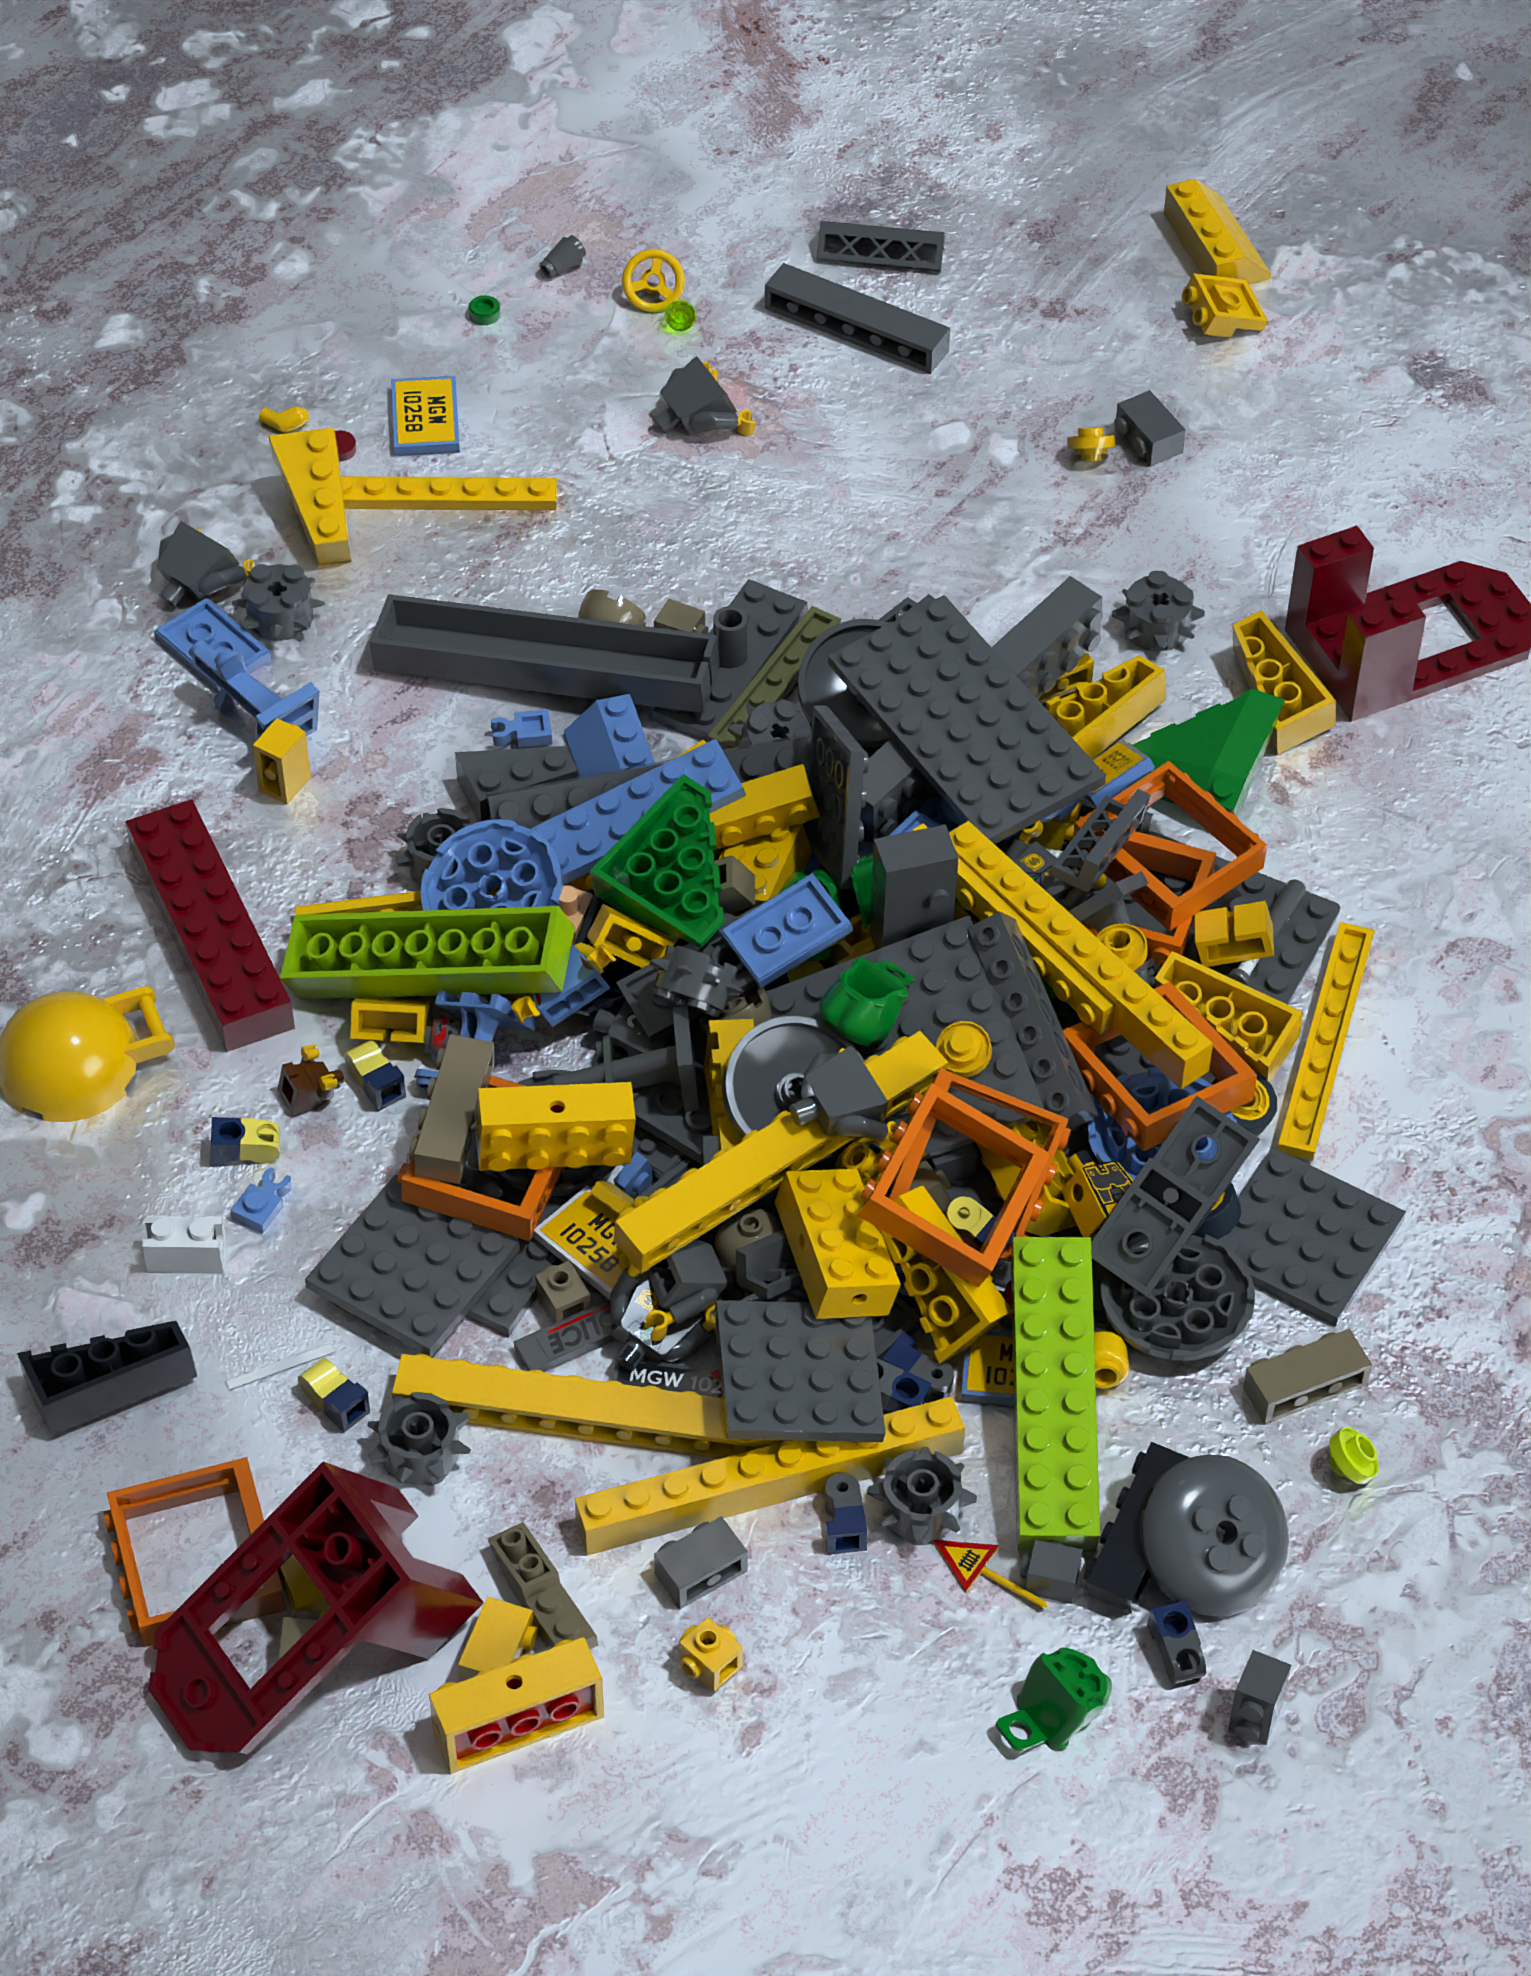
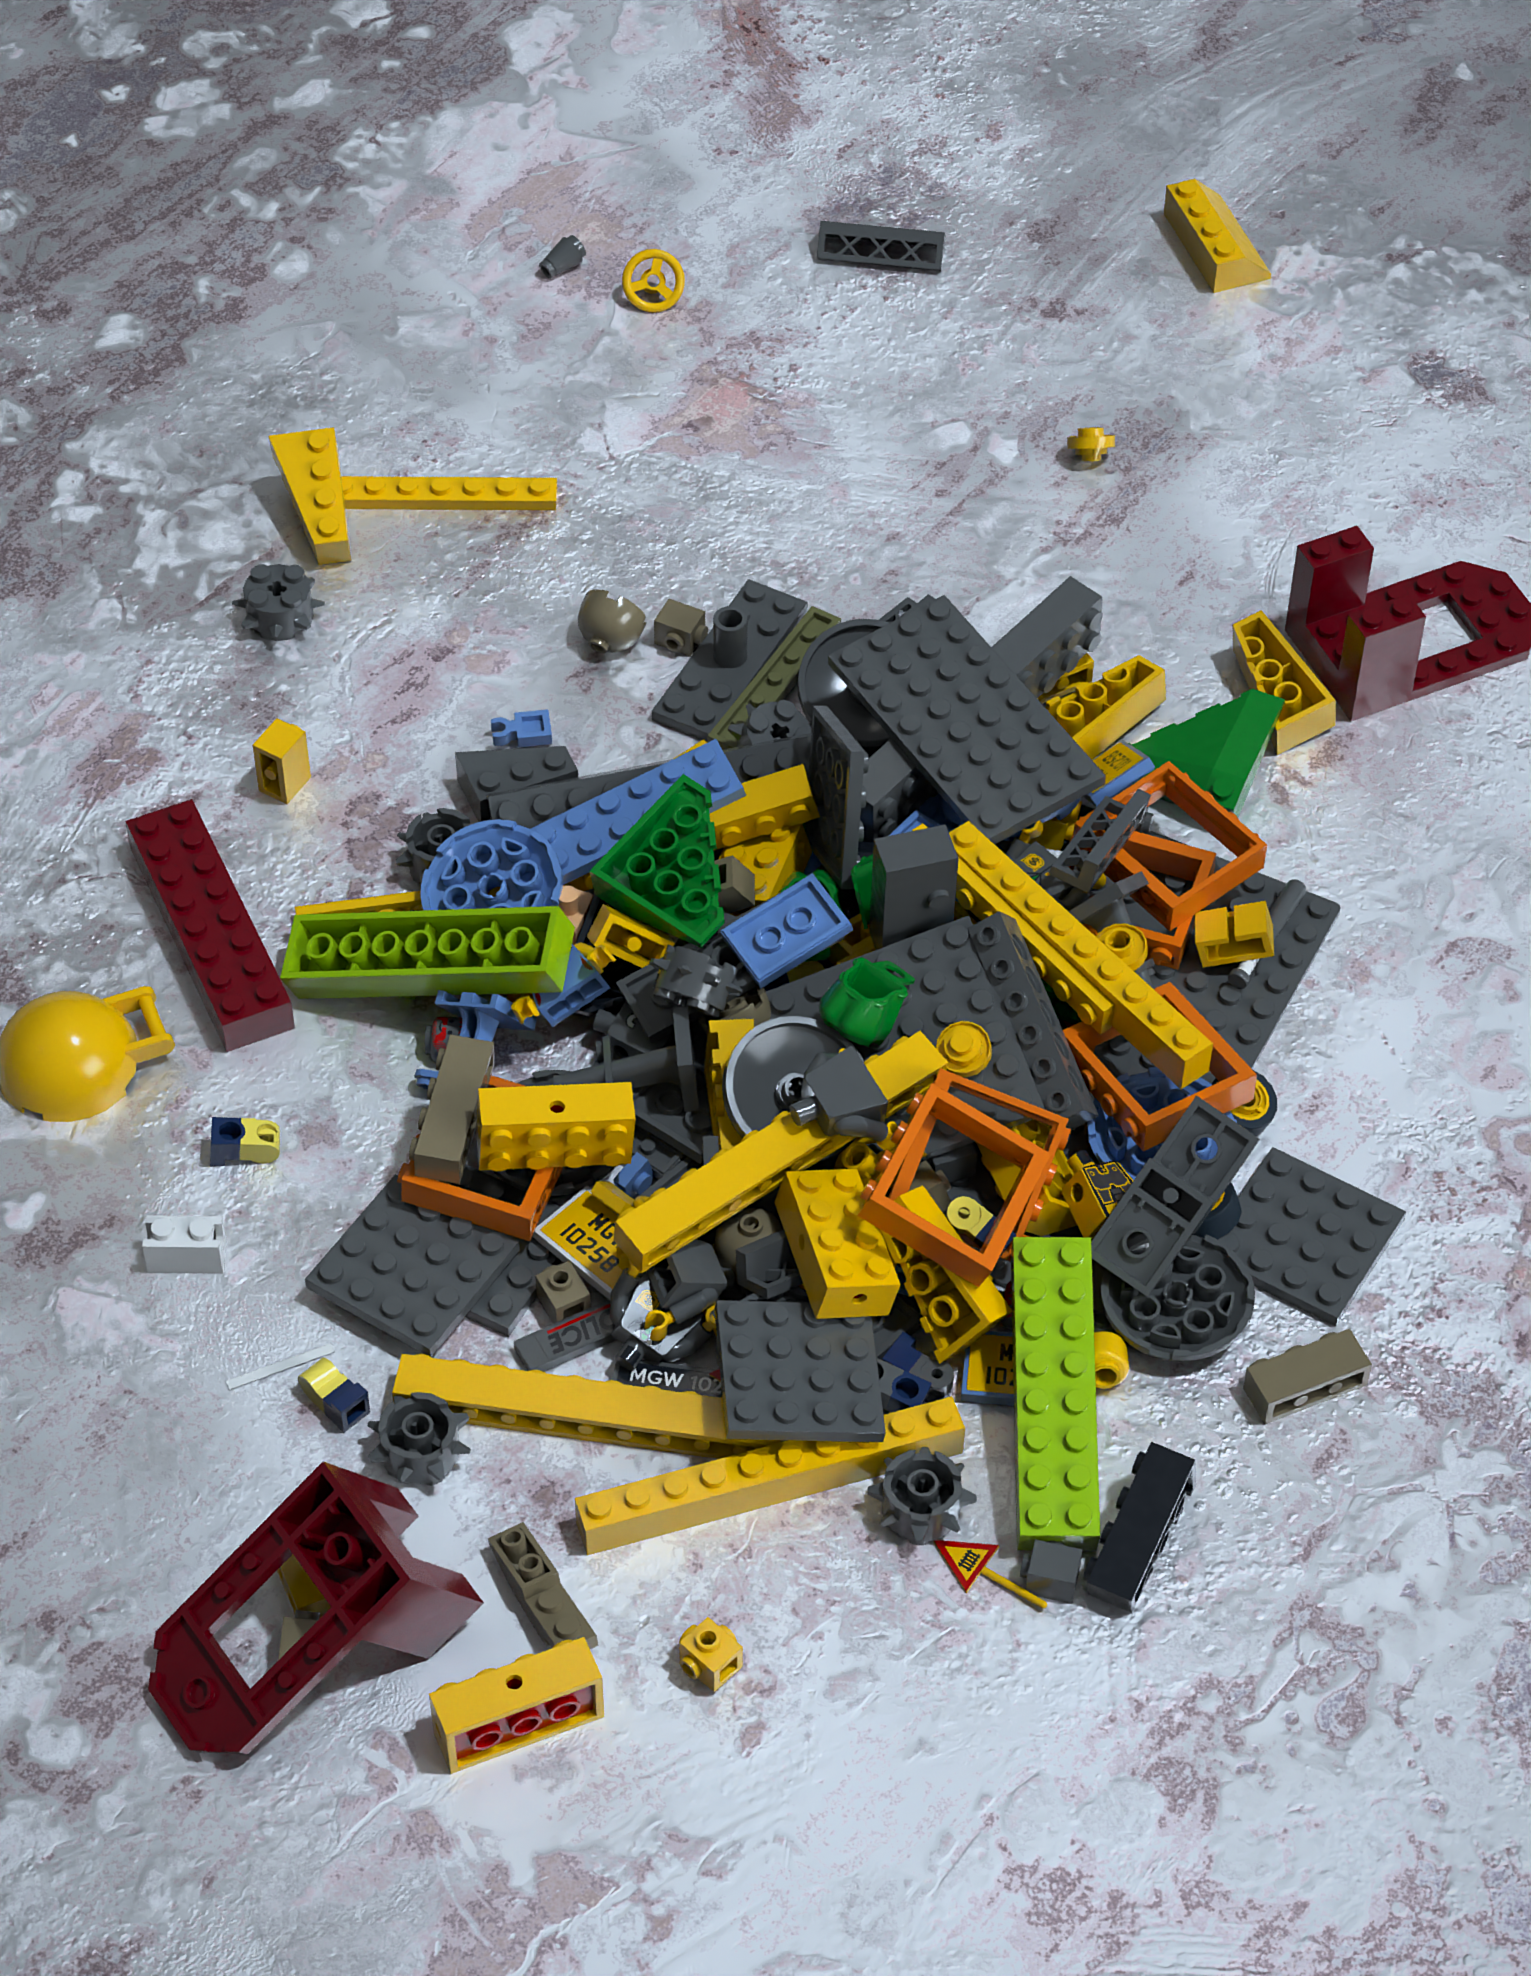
black wedge [17,1320,197,1436] -> none
orange window [103,1457,286,1647] -> none
medium blue tile [154,597,272,692] -> none
dark grey torso [157,521,255,607] -> none
medium blue piece [189,640,320,743] -> none
medium blue plate [230,1167,292,1234] -> none
yellow arm [259,406,309,433] -> none
reddish brown piece [277,1044,344,1115] -> none
dark red tile [335,430,356,462] -> none
leg [344,1040,406,1112] -> none
yellow piece [350,997,430,1043] -> none
dark grey piece [369,594,720,713] -> none
tile [391,376,460,455] -> none
yellow brick [458,1596,538,1682] -> none
green tile [468,295,501,325] -> none
medium blue slope [564,694,655,777] -> none
dark grey torso [654,356,757,436] -> none
dark grey brick [654,1516,748,1609] -> none
clear neon green plate [665,300,697,331] -> none
dark grey brick [765,263,950,374] -> none
leg [825,1472,867,1555] -> none
green piece [995,1647,1112,1752] -> none
dark grey brick [1112,571,1205,651] -> none
dark grey brick [1114,390,1186,467] -> none
dark grey brick [1140,1454,1289,1616] -> none
leg [1147,1600,1206,1684] -> none
yellow wedge [1154,951,1303,1083] -> none
yellow plate [1182,273,1268,338] -> none
dark grey brick [1228,1650,1292,1745] -> none
yellow plate [1277,922,1375,1161] -> none
neon yellow plate [1329,1427,1379,1484] -> none

